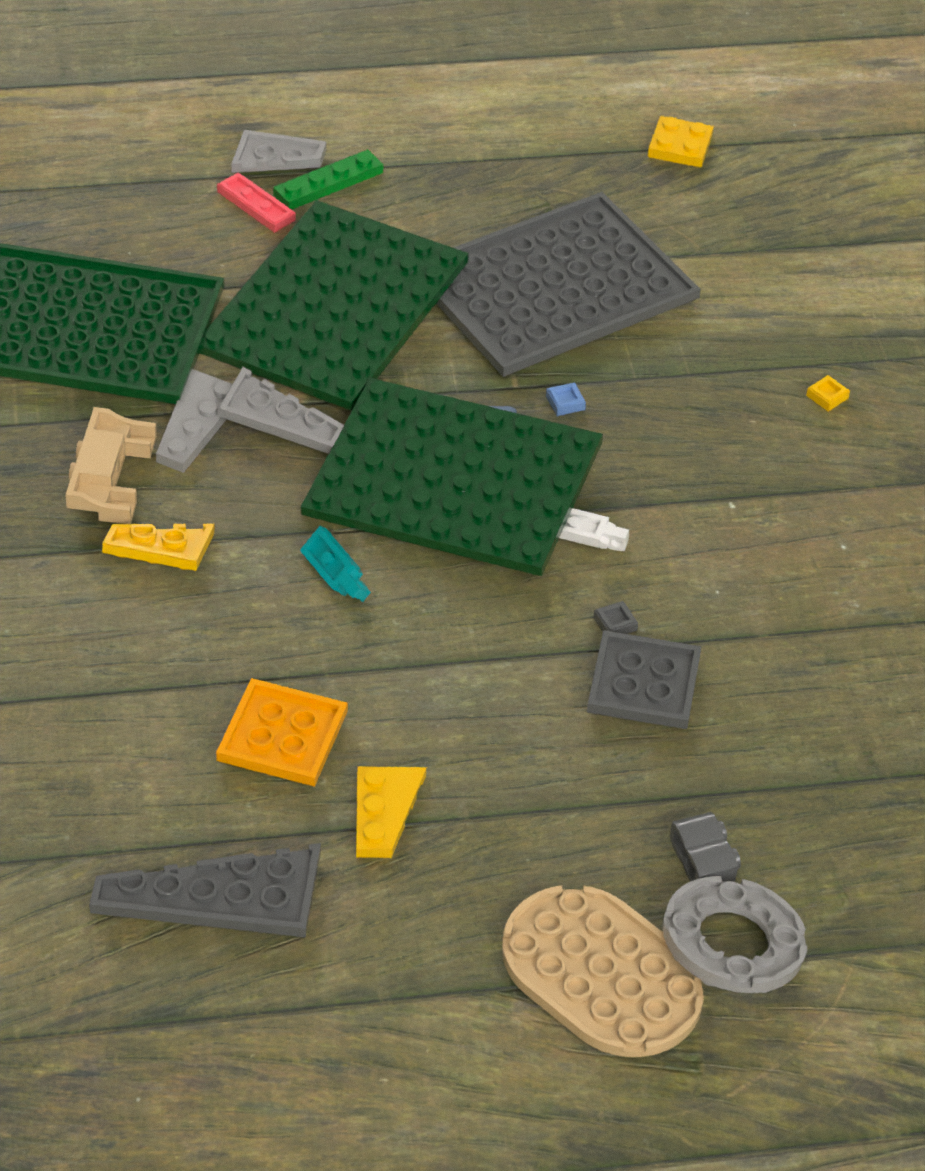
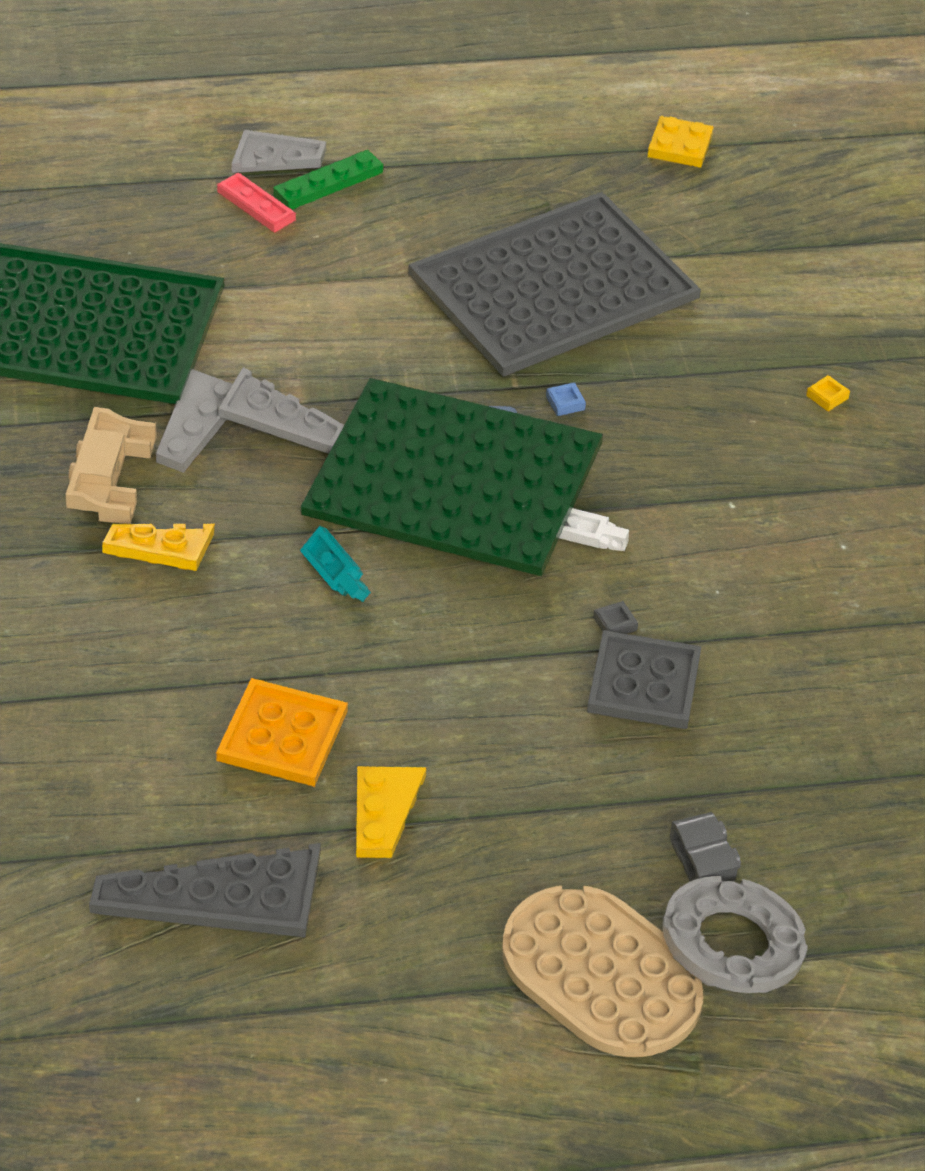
dark green plate [200,200,469,411] -> none

